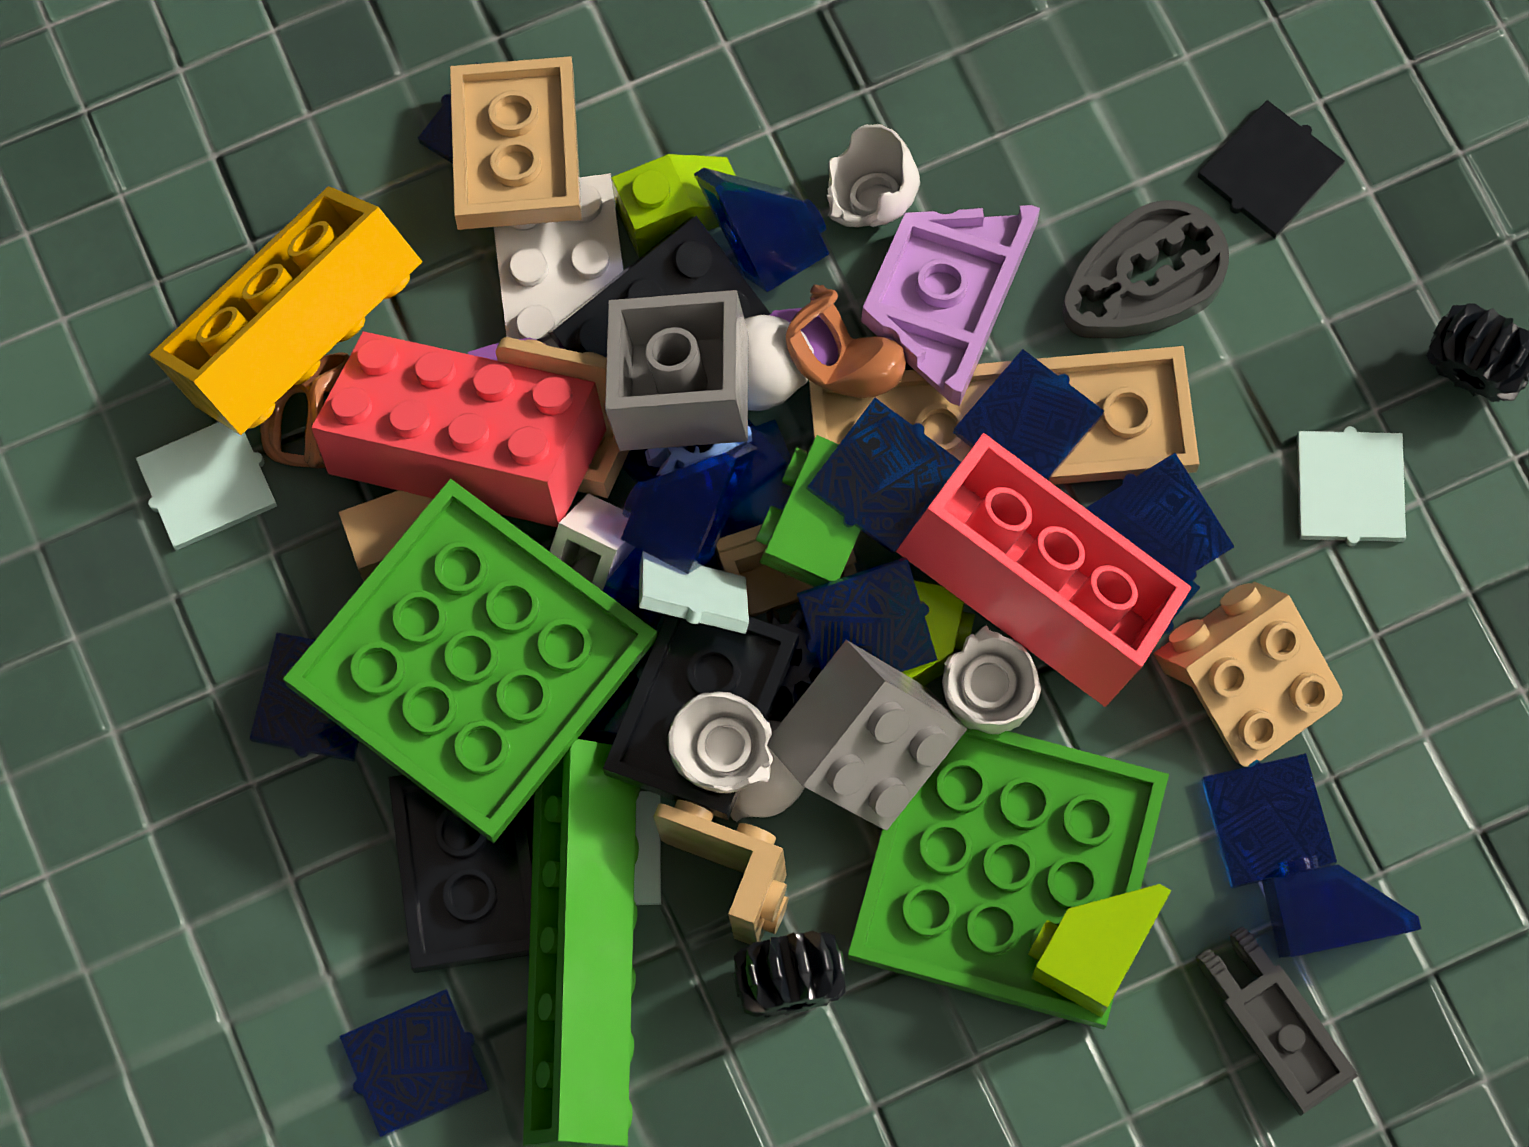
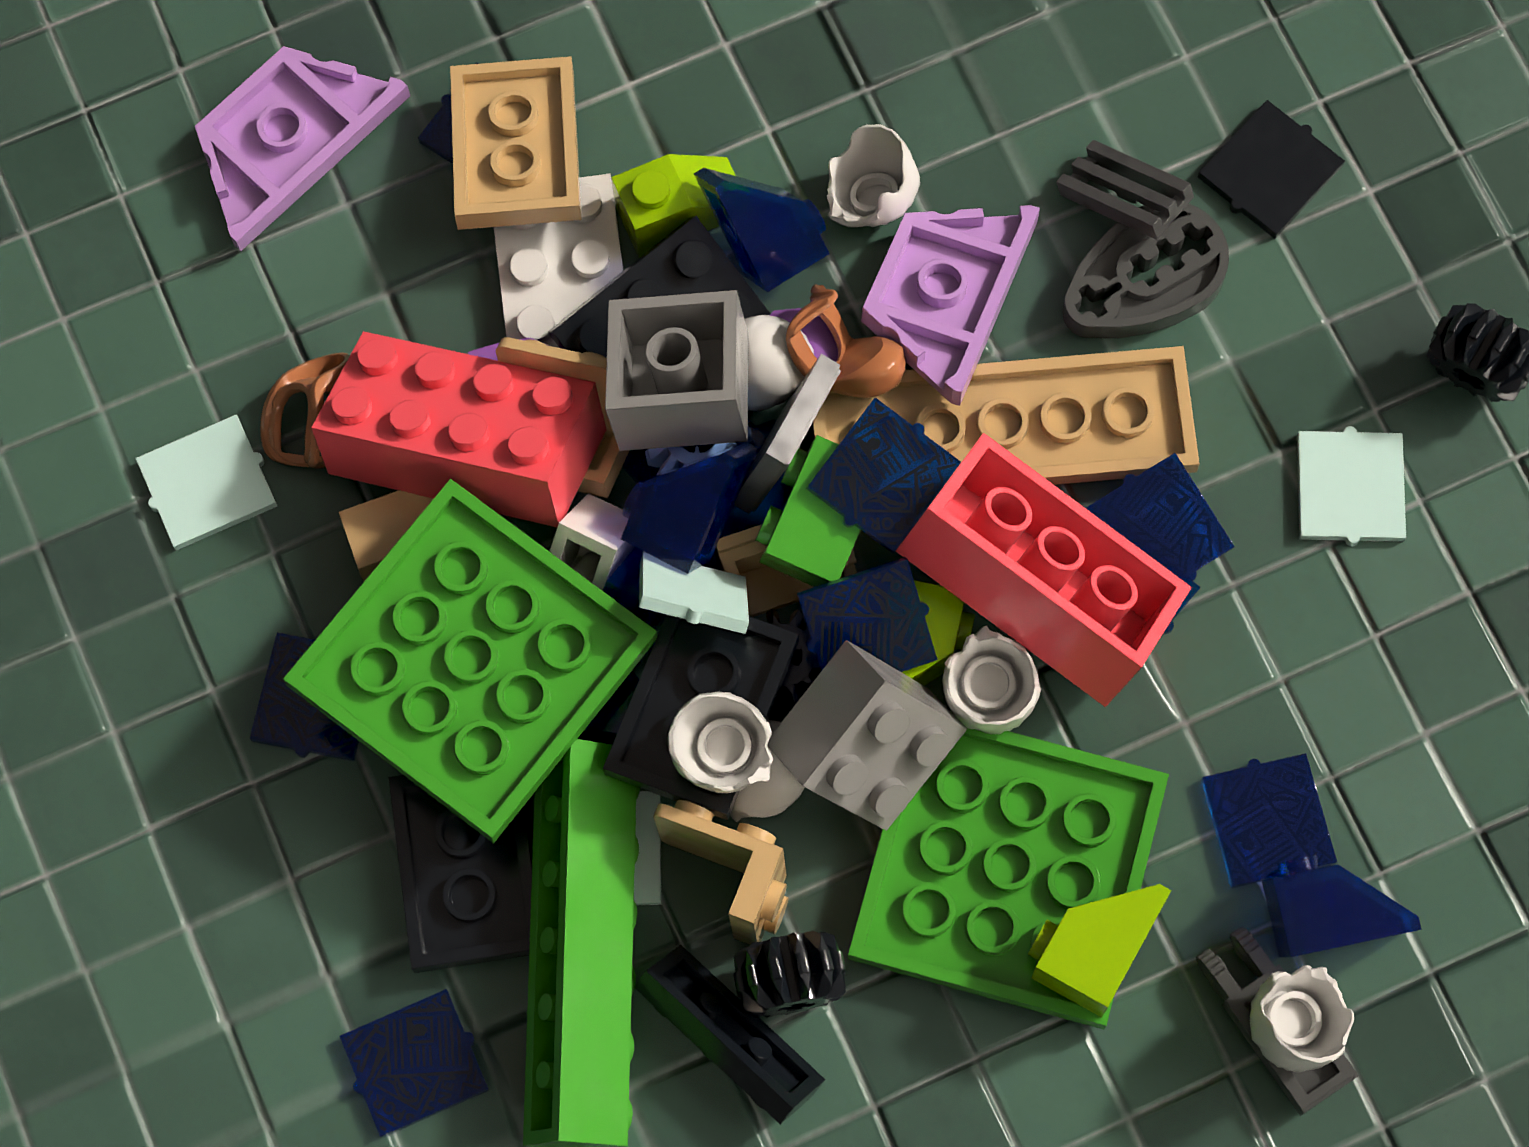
yellow brick [149,186,422,435] -> none
clear blue piece [953,349,1105,480] -> none
tan bracket [1153,582,1343,767] -> none
none -> lavender wing [195,46,410,251]
none -> black plate [634,944,826,1125]
none -> tile [731,354,841,514]
none -> flat silver tile [1056,140,1194,240]
none -> white hair [1249,965,1354,1072]

